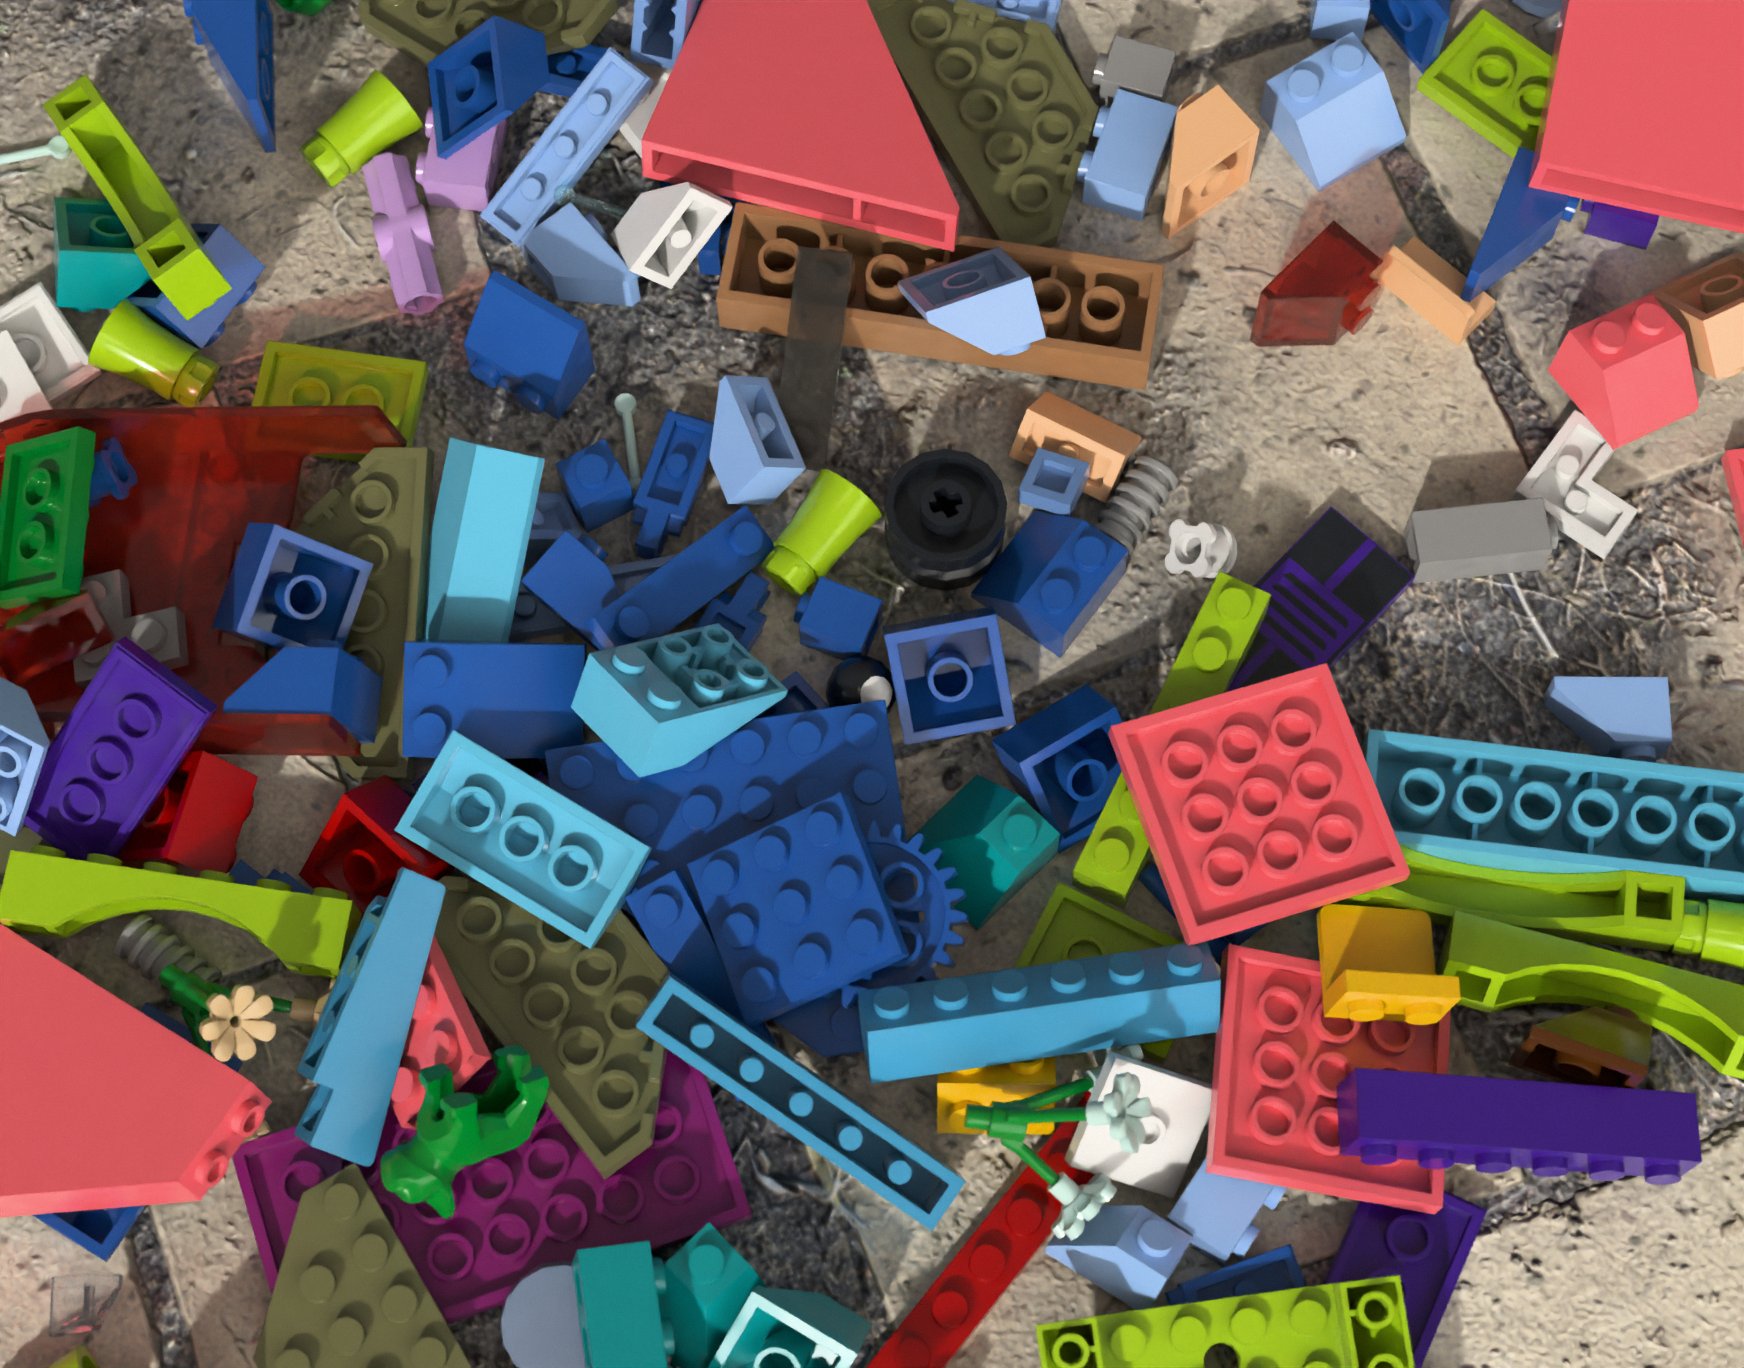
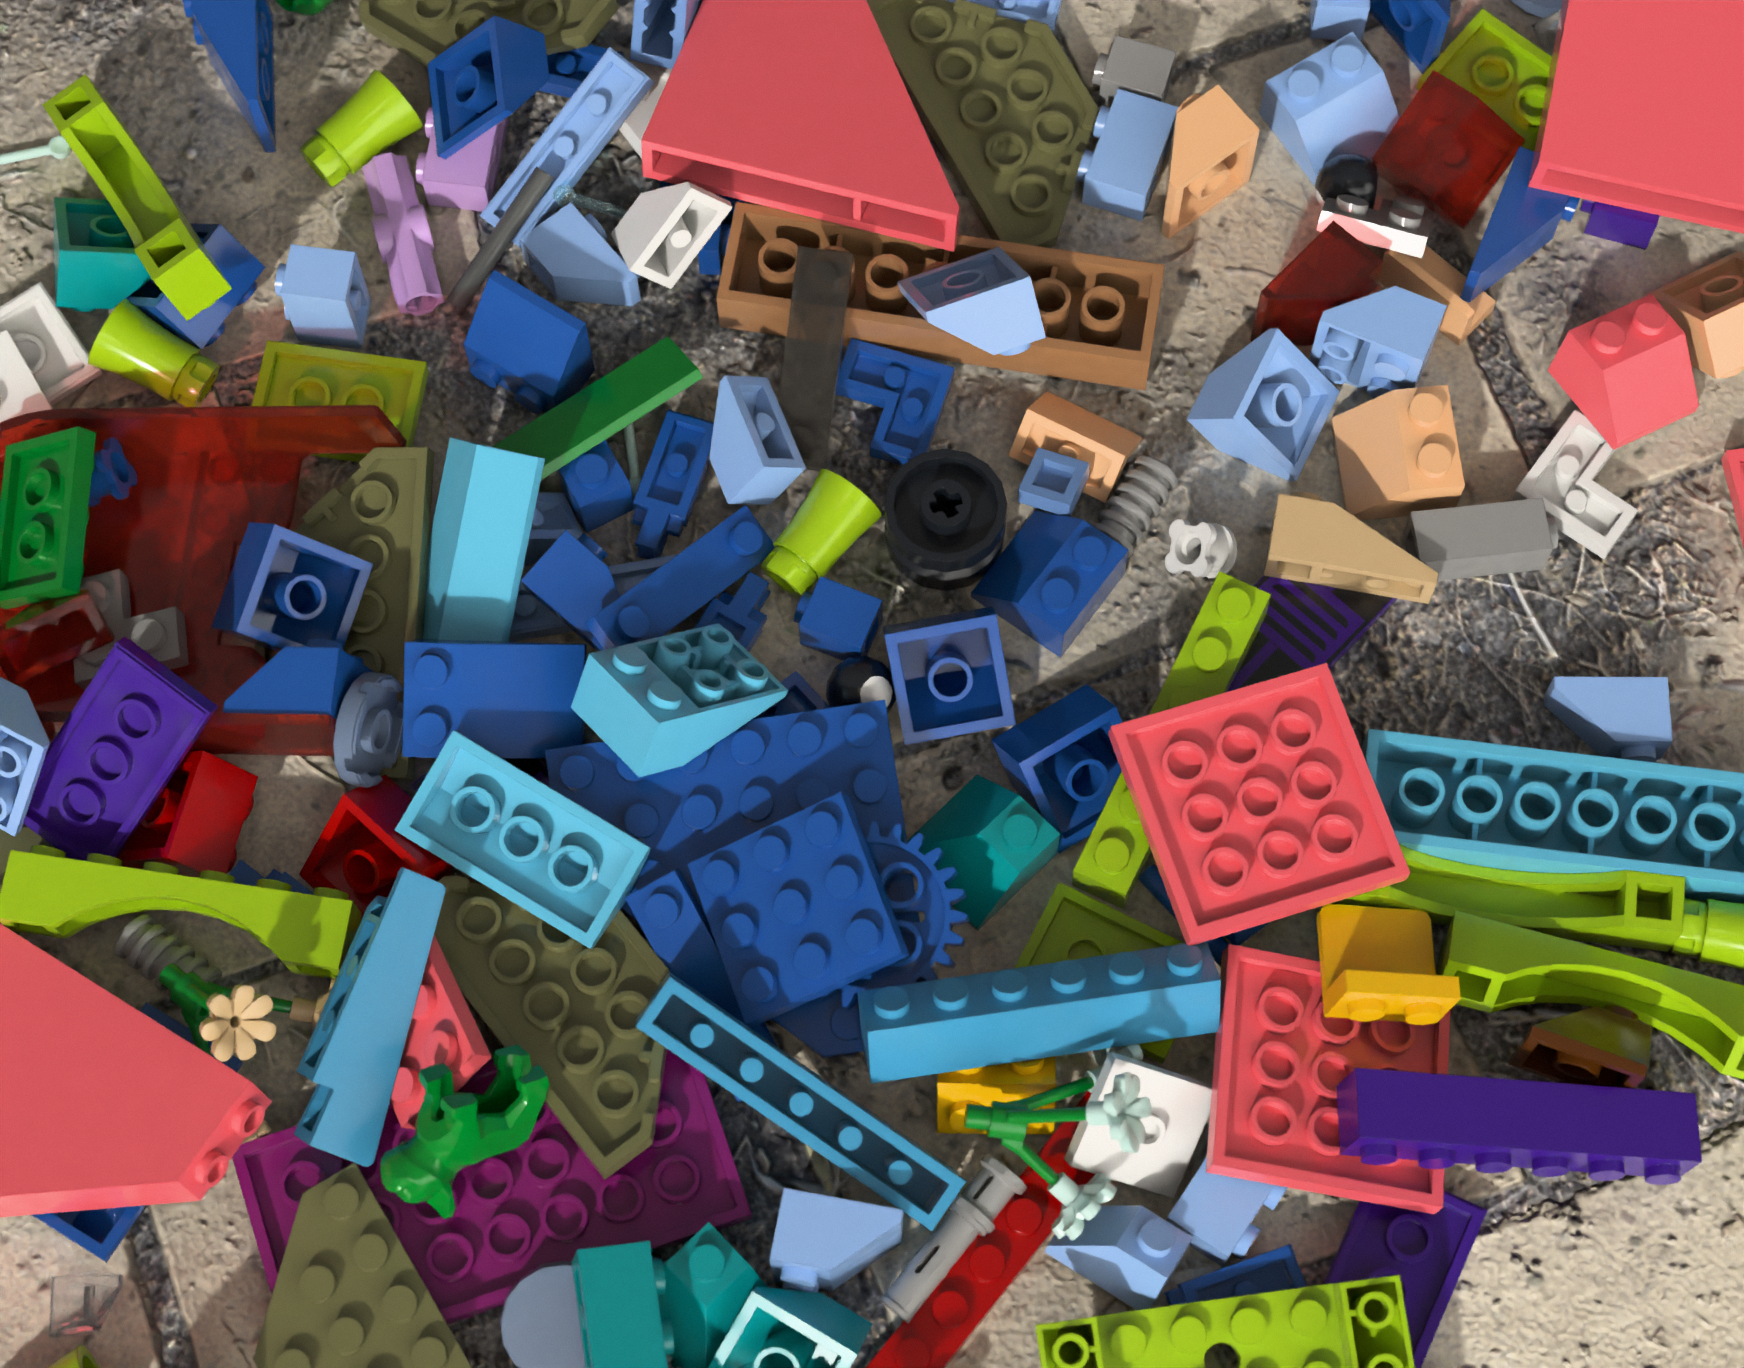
none -> light blue brick [275,244,372,349]
none -> sand blue tile [333,671,403,788]
none -> dark grey bar [446,167,554,312]
none -> green slope [493,336,703,480]
none -> light blue slope [769,1188,903,1293]
none -> blue plate [834,338,955,465]
none -> light grey pin [880,1154,1027,1323]
none -> light blue slope [1186,328,1340,481]
none -> tan slope [1263,492,1438,604]
none -> light blue slope [1309,286,1447,399]
none -> black piece [1315,153,1378,209]
none -> light grey plate [1316,194,1435,258]
none -> light nougat slope [1331,385,1465,520]
none -> clear red slope [1372,70,1525,230]

